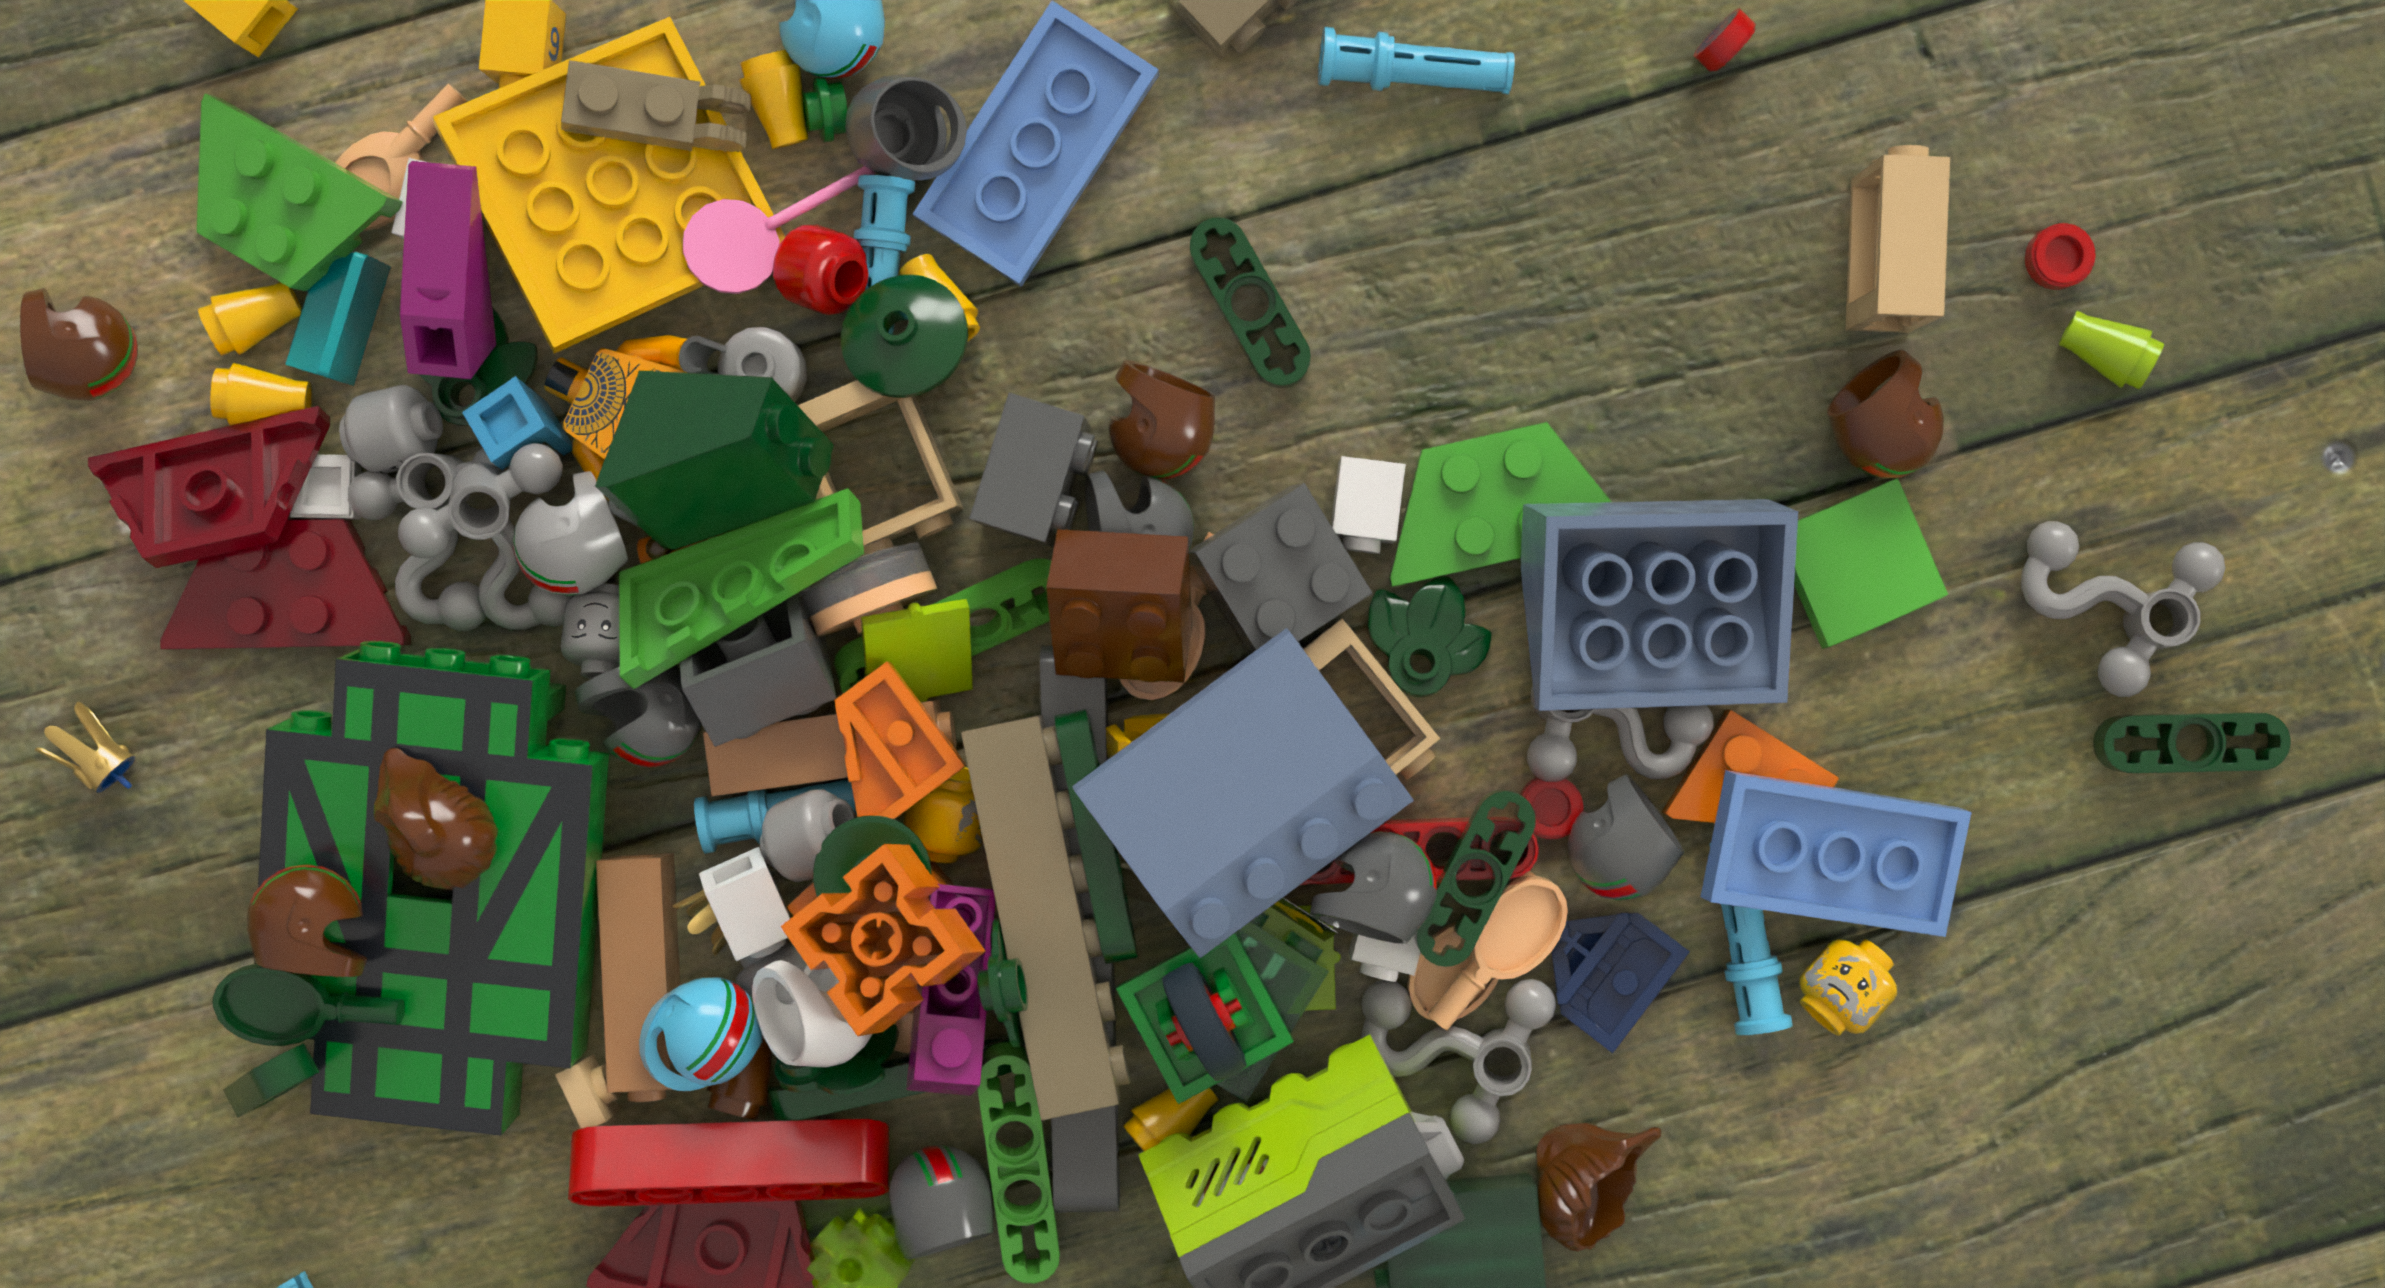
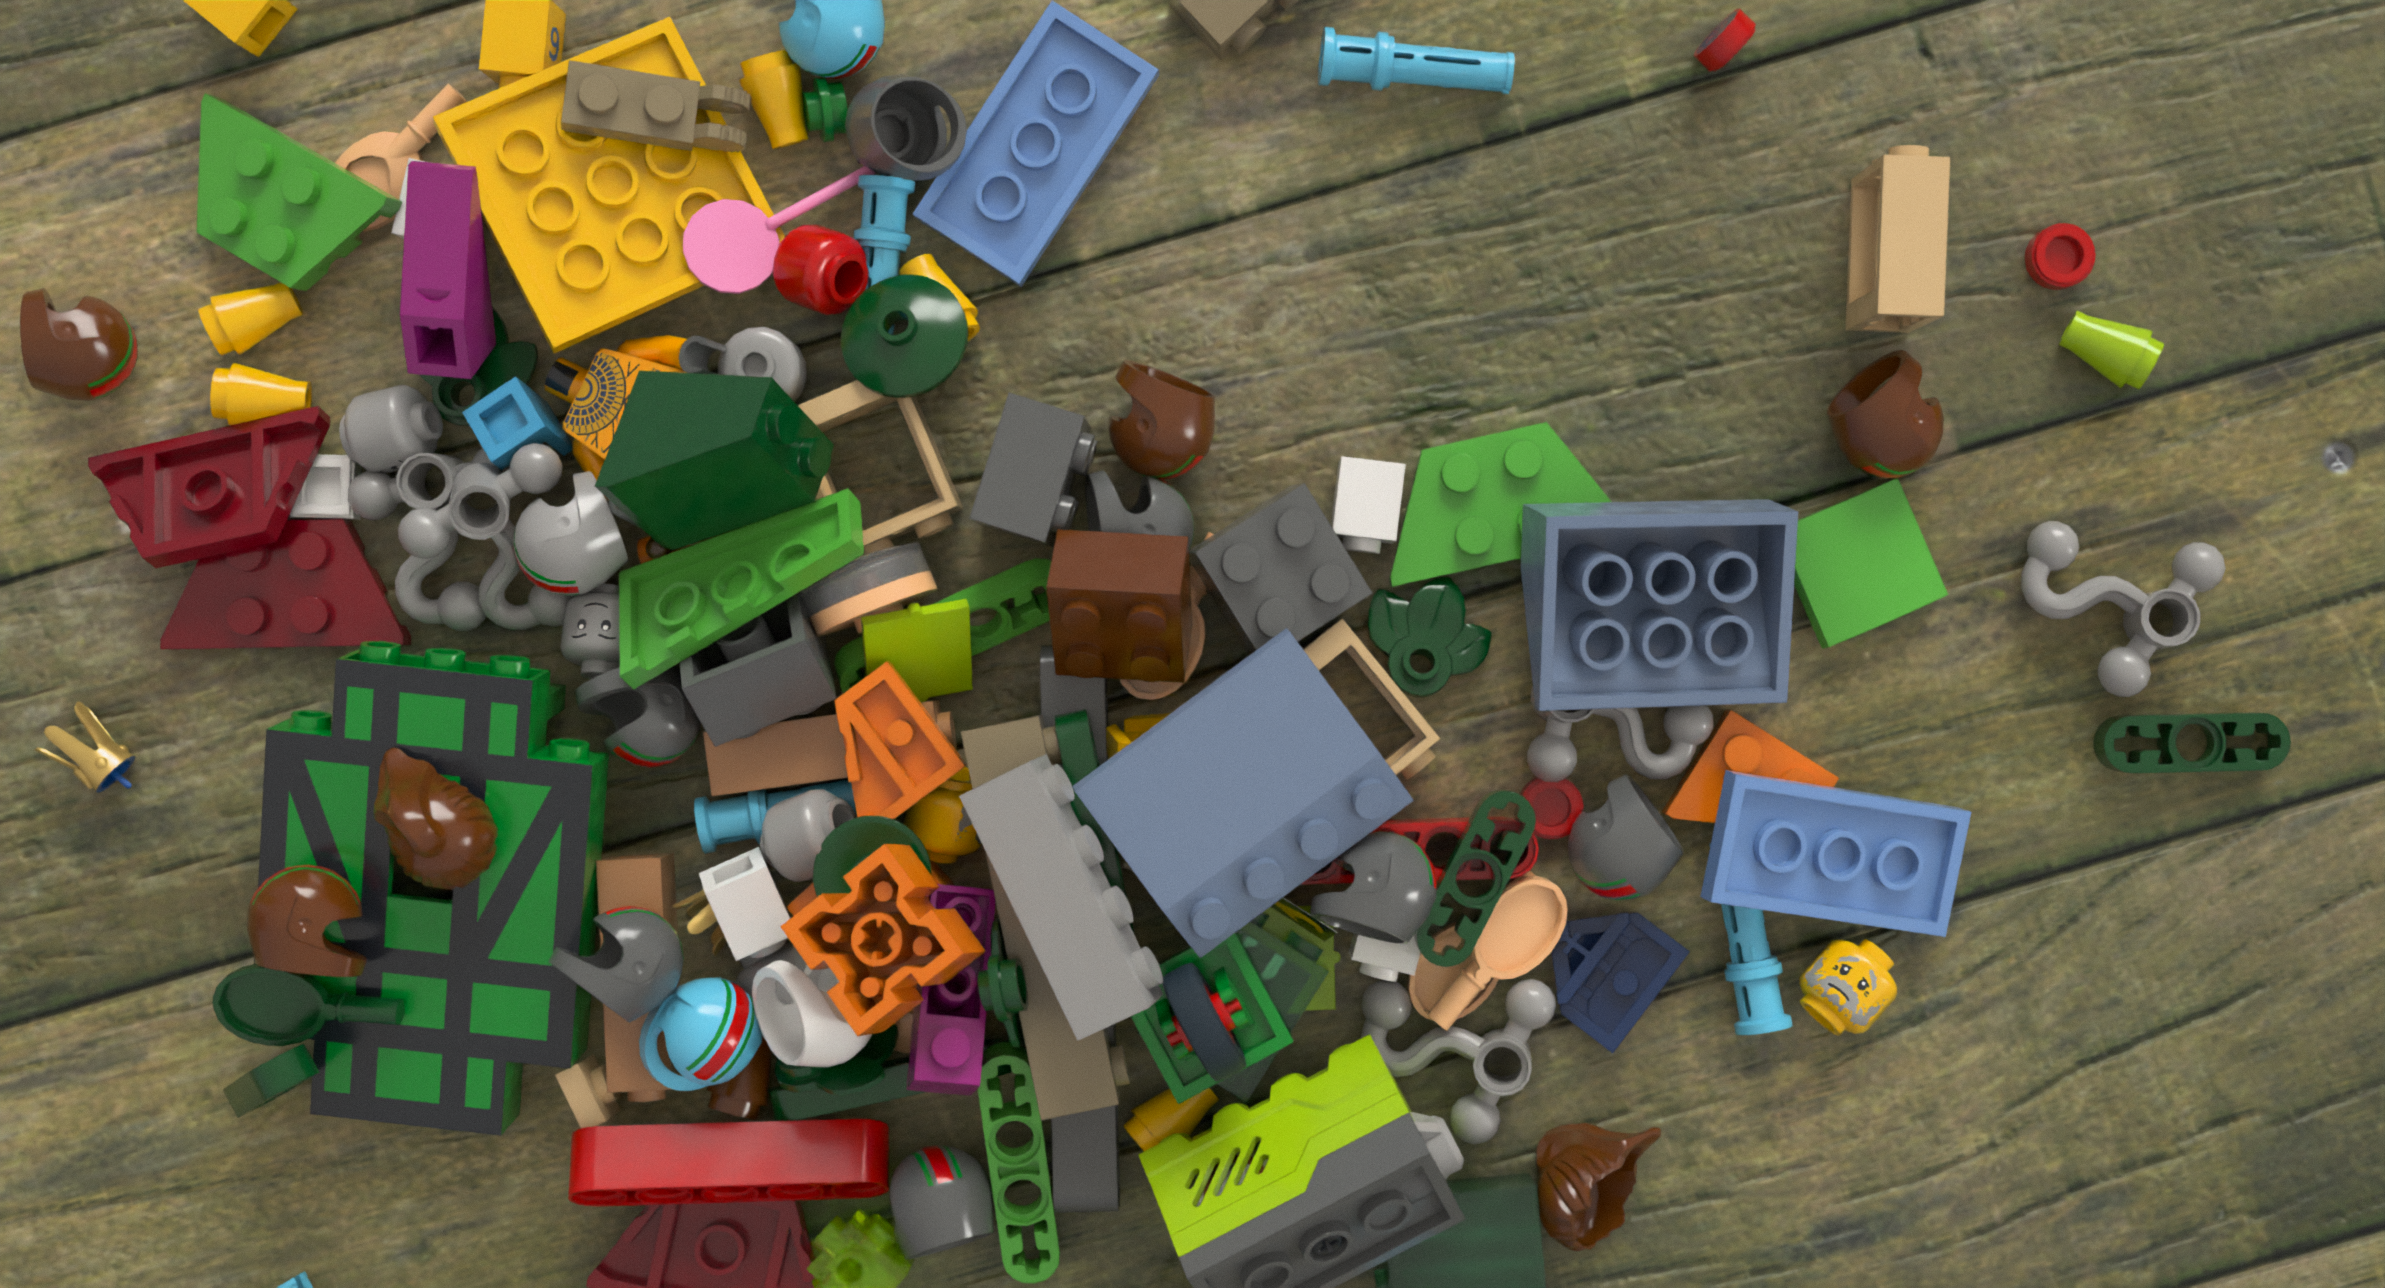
teal panel [285,252,391,386] -> none
dark green beam [1190,217,1311,388] -> none
none -> dark grey helmet [548,906,684,1023]
none -> light grey brick [959,754,1163,1041]

